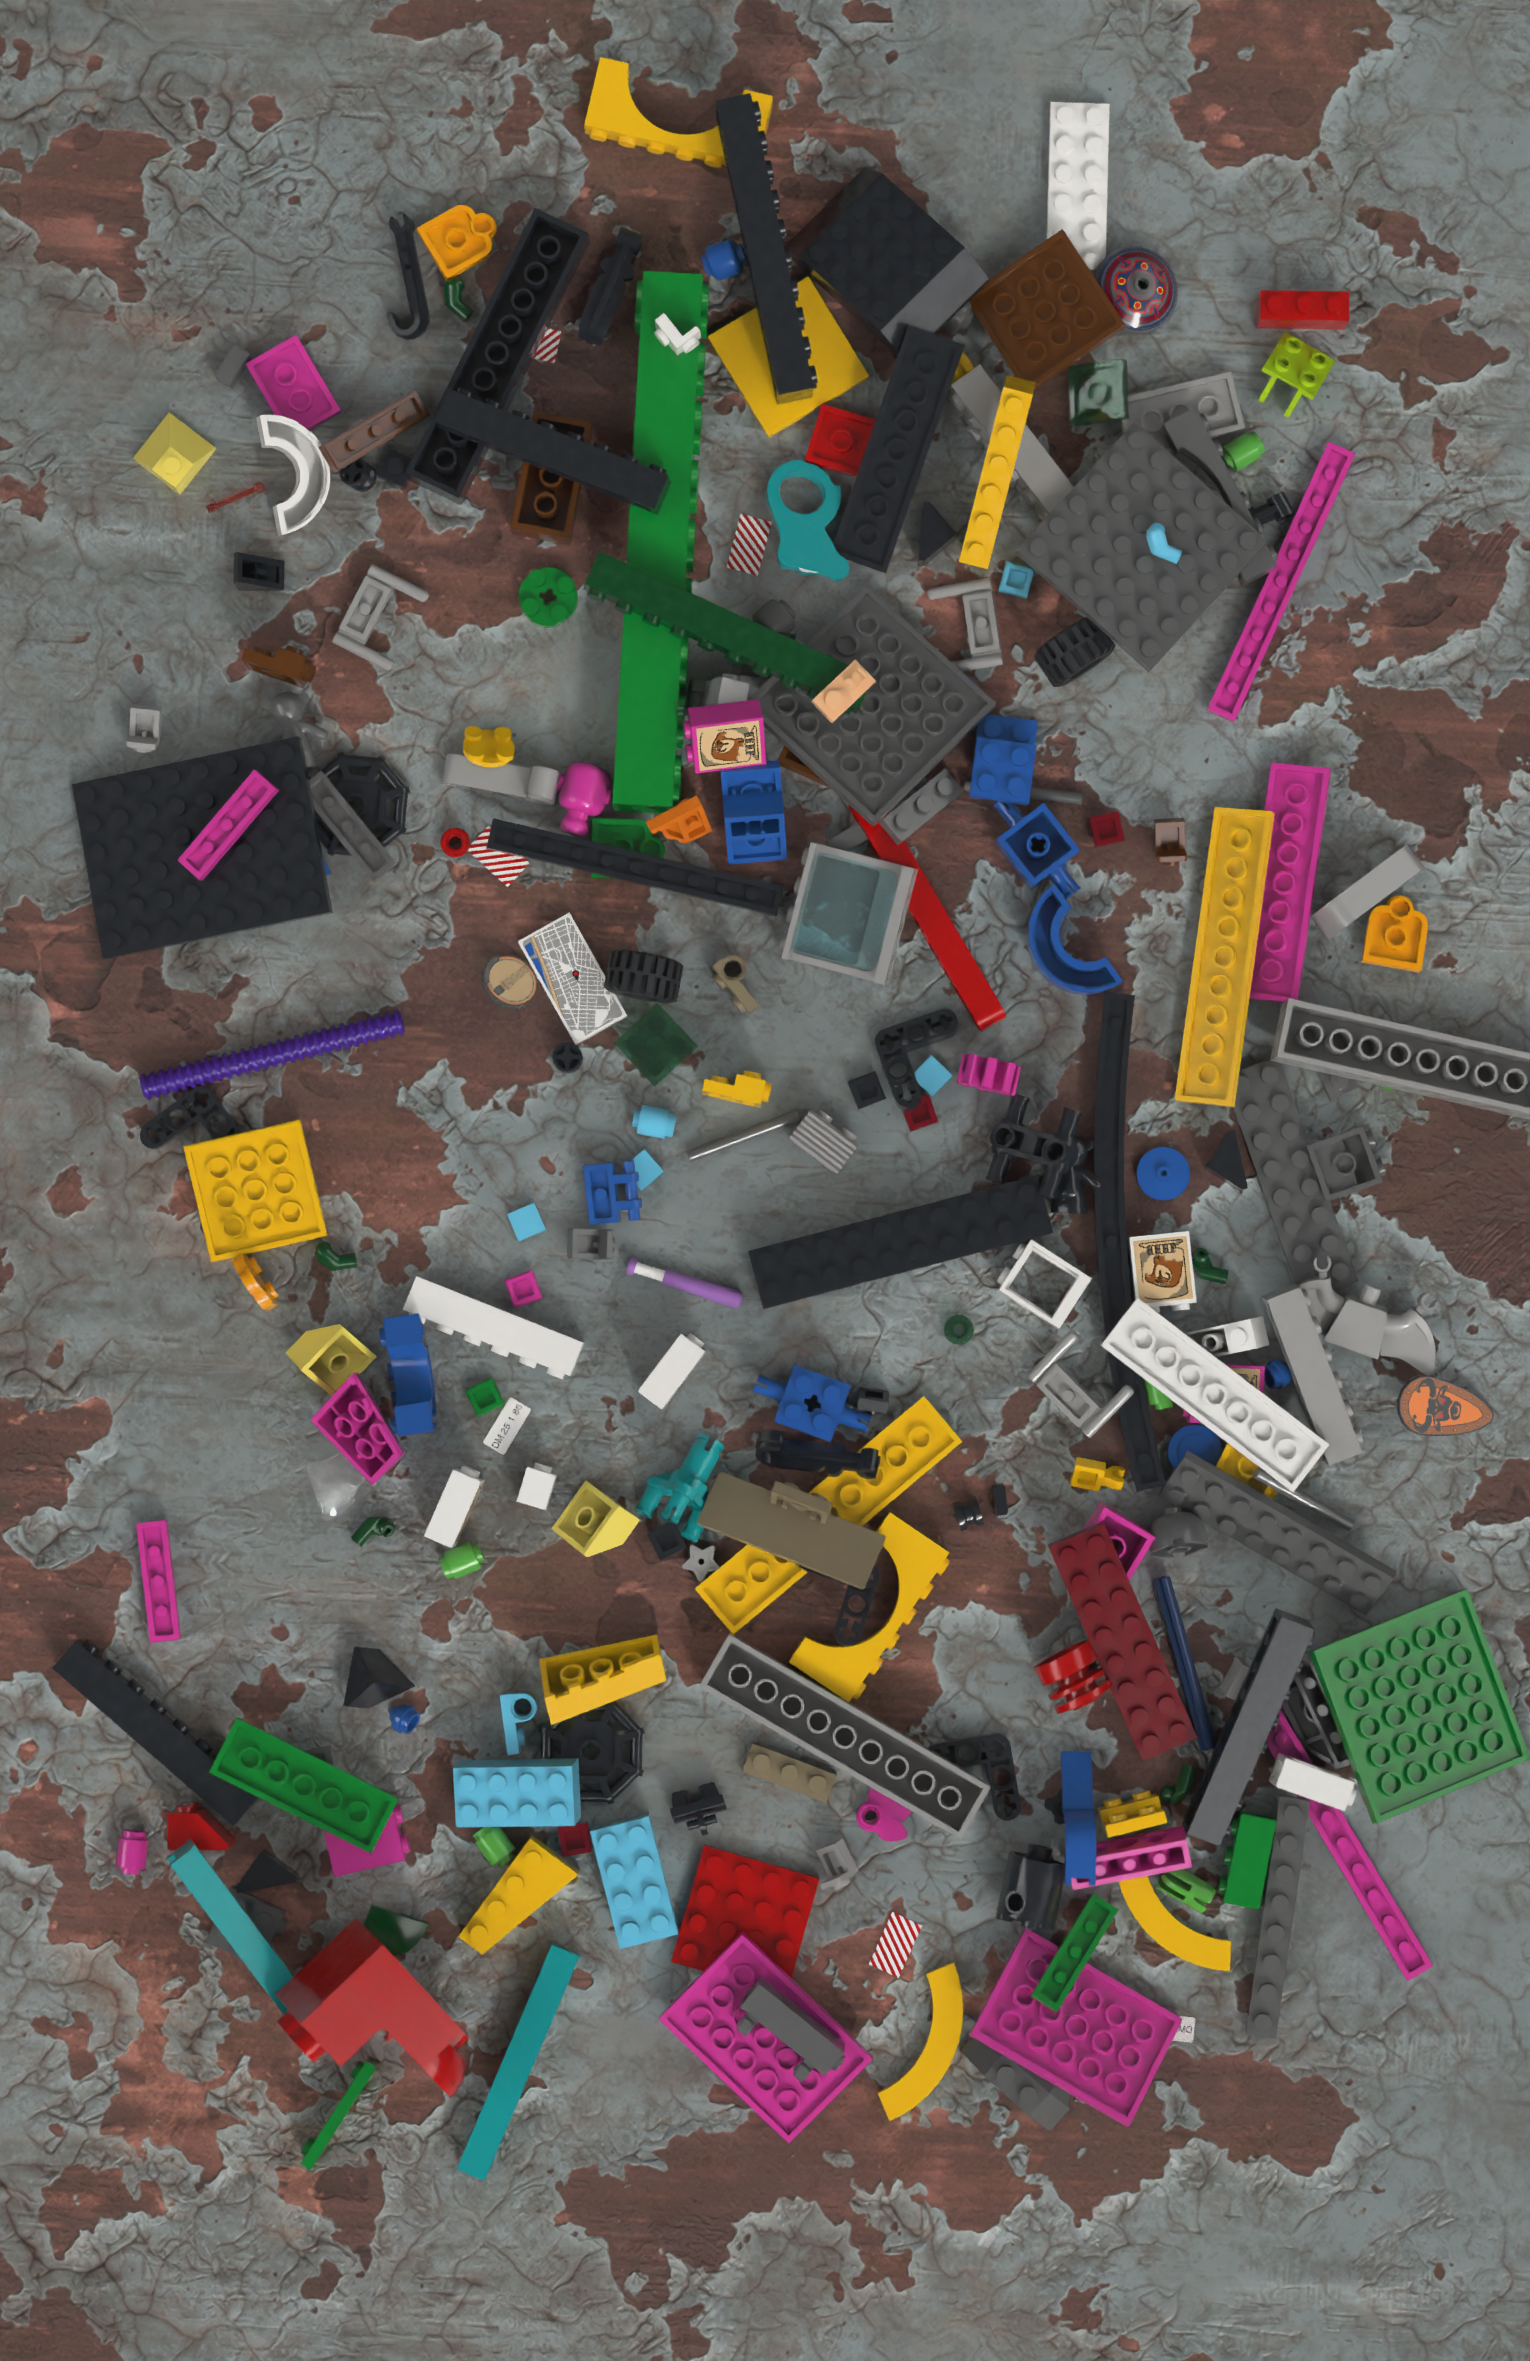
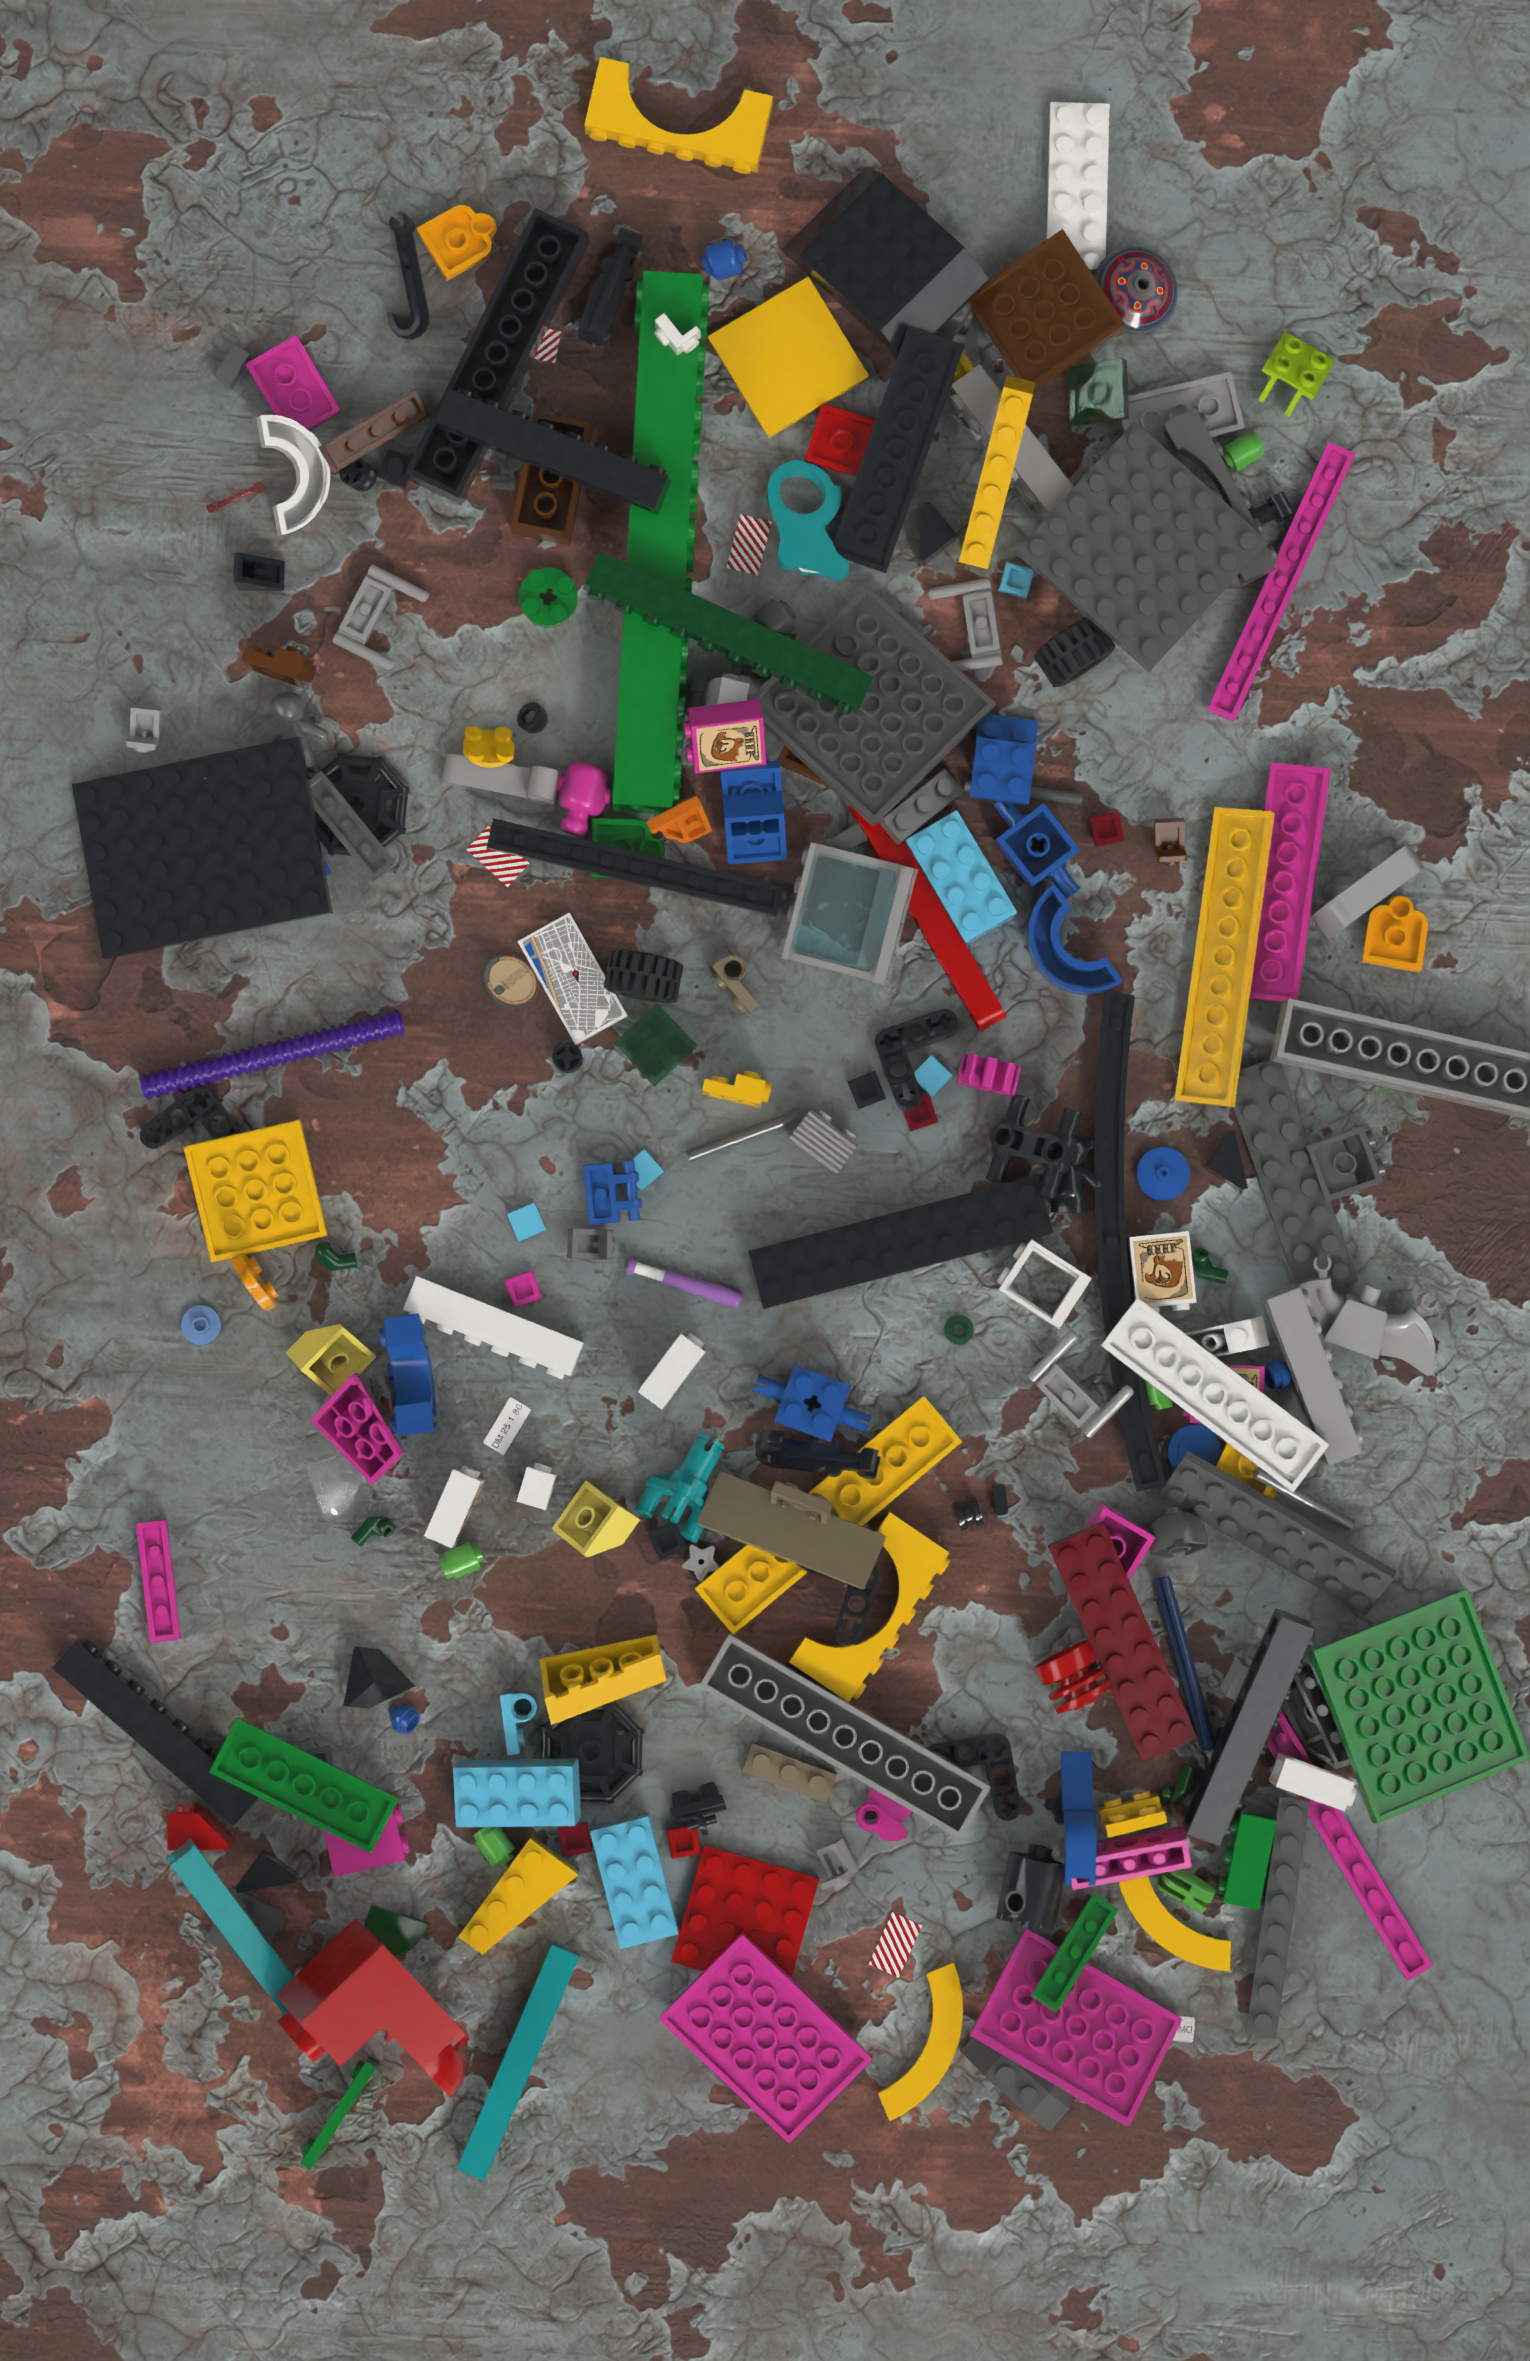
dark pink brick [115,1830,149,1875] -> none
light yellow slope [133,412,216,495] -> none
dark pink plate [177,769,279,881] -> none
red plate [440,828,470,858] -> none
dark green arm [444,277,474,322] -> none
green tile [465,1377,505,1417] -> none
medium azure brick [632,1104,677,1139] -> none
black brick [715,93,818,405] -> none
dark grey brick [736,1976,845,2082] -> none
light nougat plate [811,659,876,723] -> none
black plate [857,1387,889,1415] -> none
yellow plate [1070,1457,1125,1492] -> none
medium azure arm [1146,523,1182,564] -> none
red brick [1256,290,1350,330] -> none
shield [1397,1376,1494,1436] -> none
none -> medium blue piece [181,1305,221,1345]
none -> black piece [517,702,548,733]
none -> red tile [666,1825,701,1859]
none -> medium azure brick [905,810,1017,945]

